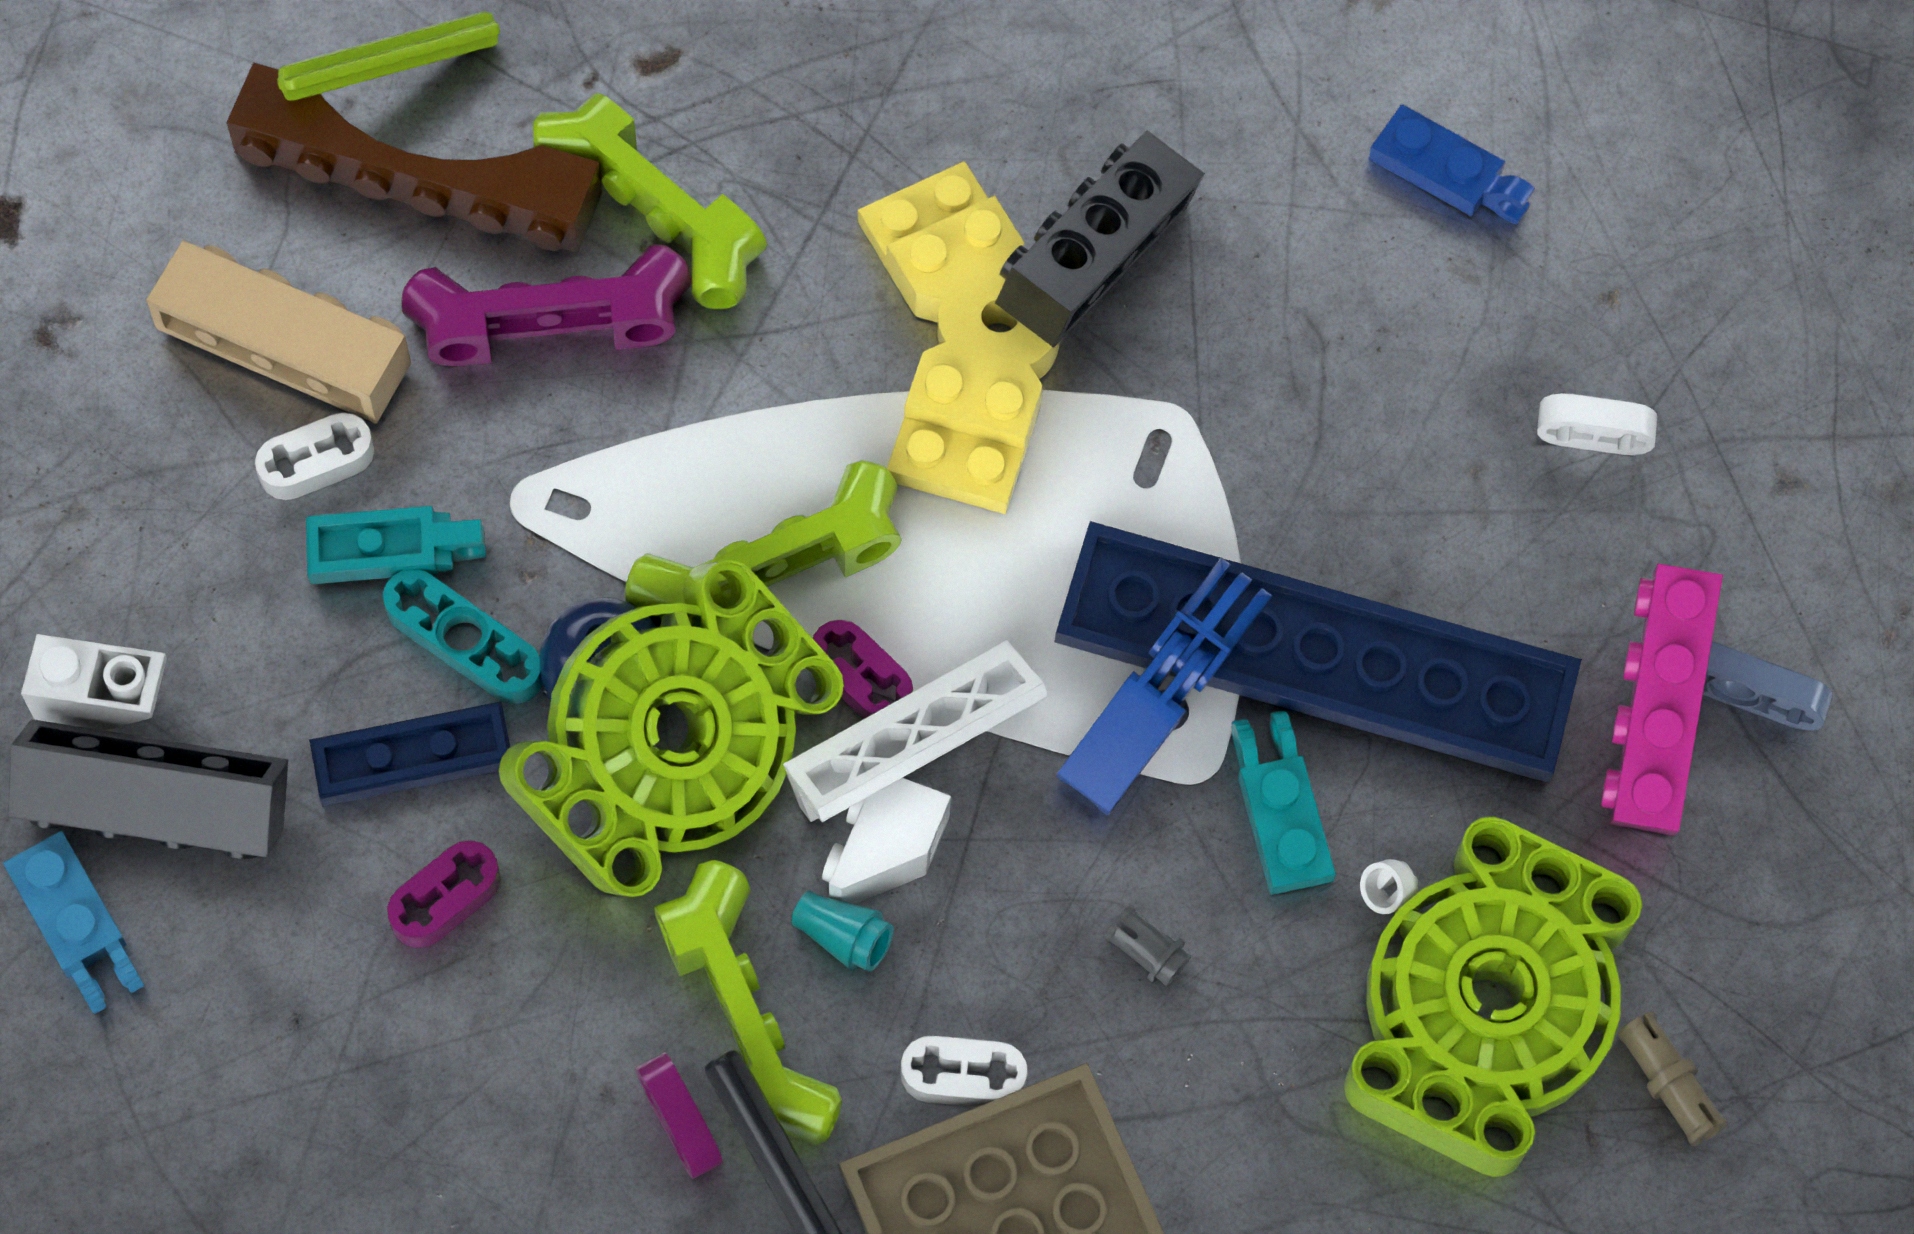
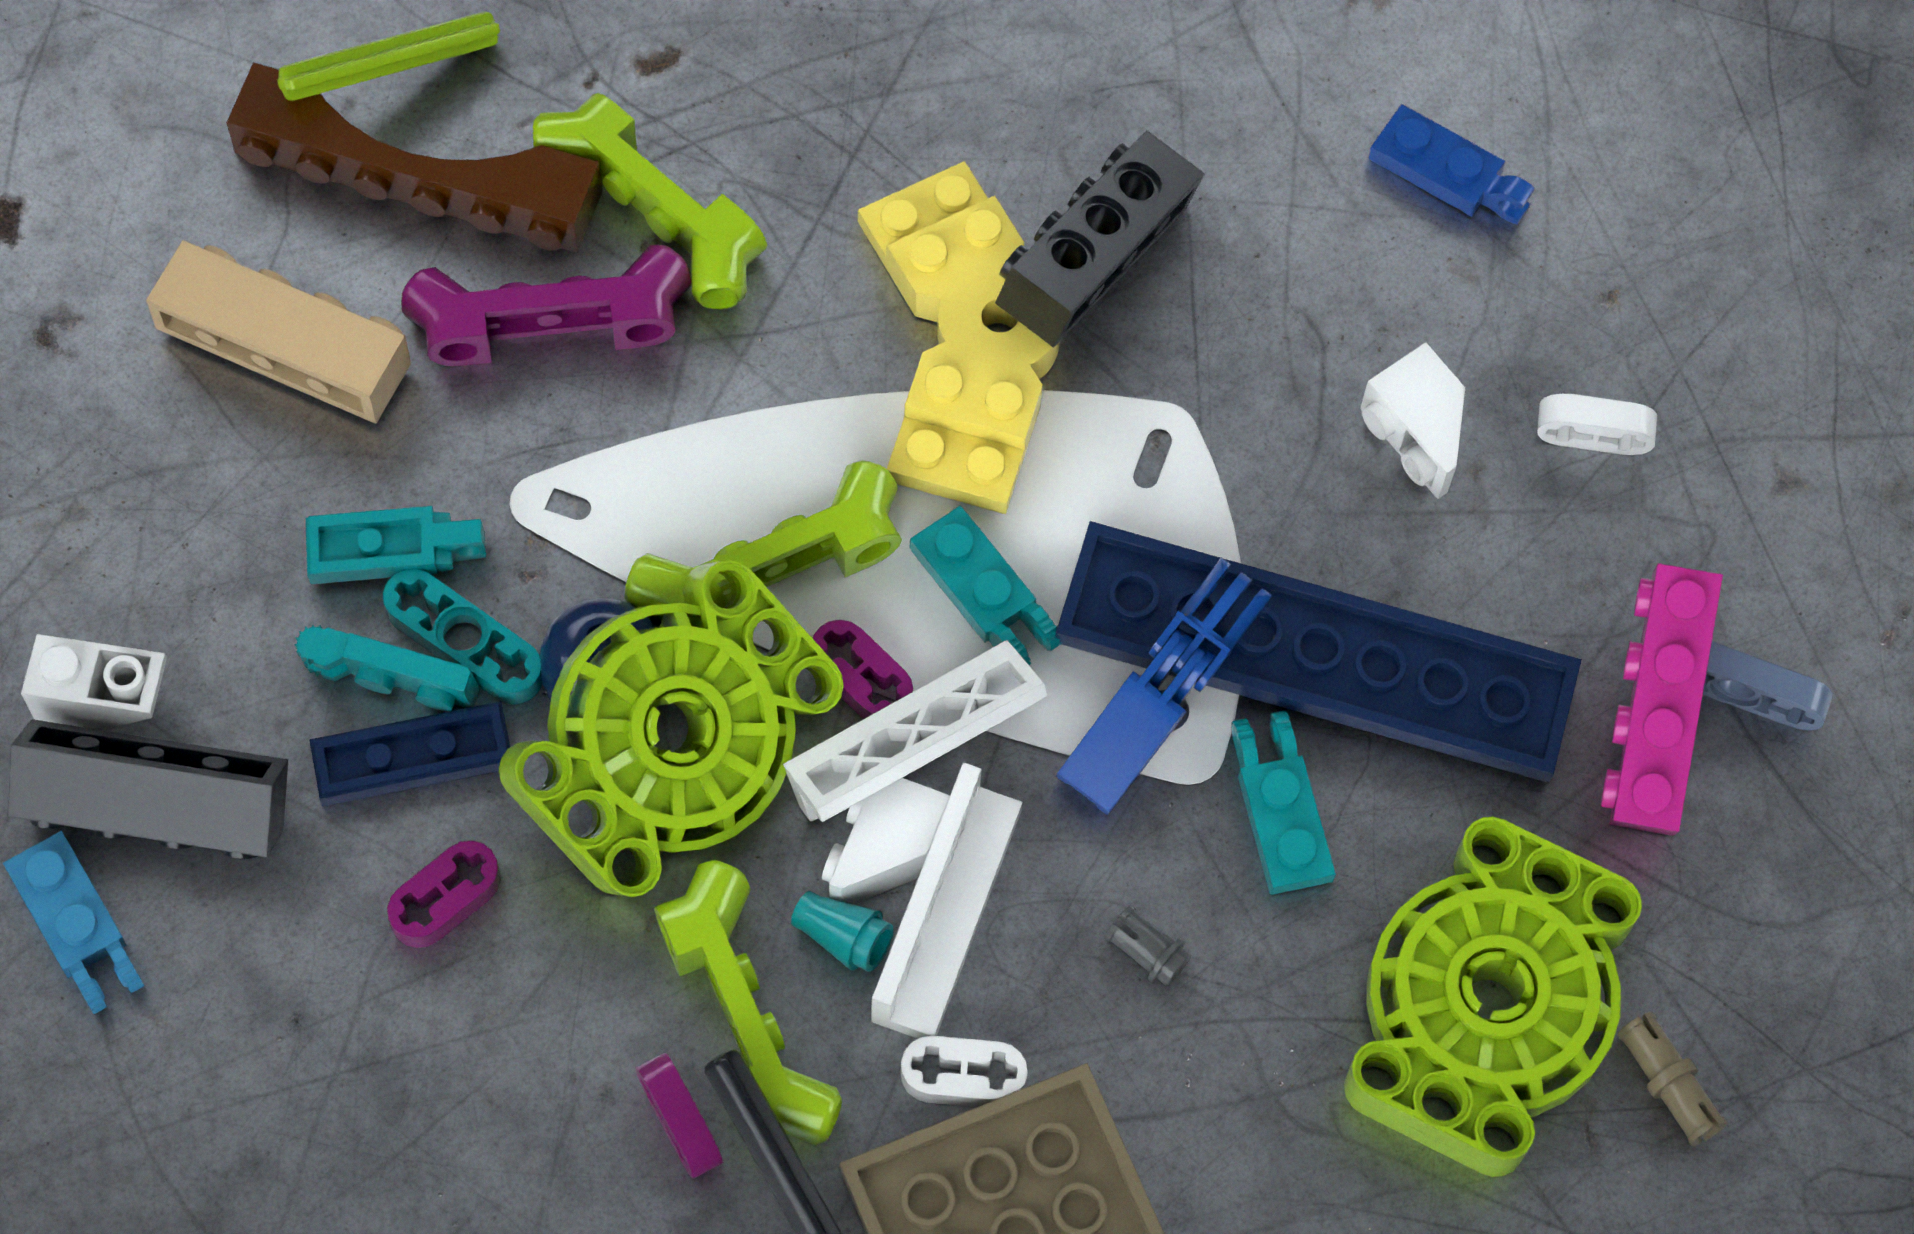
white beam [255,413,374,500] -> none
white hinge [1360,859,1418,914] -> none
none -> teal hinge [294,625,480,712]
none -> white fence [871,762,1023,1039]
none -> teal hinge [909,505,1062,666]
none -> white slope [1360,342,1465,499]

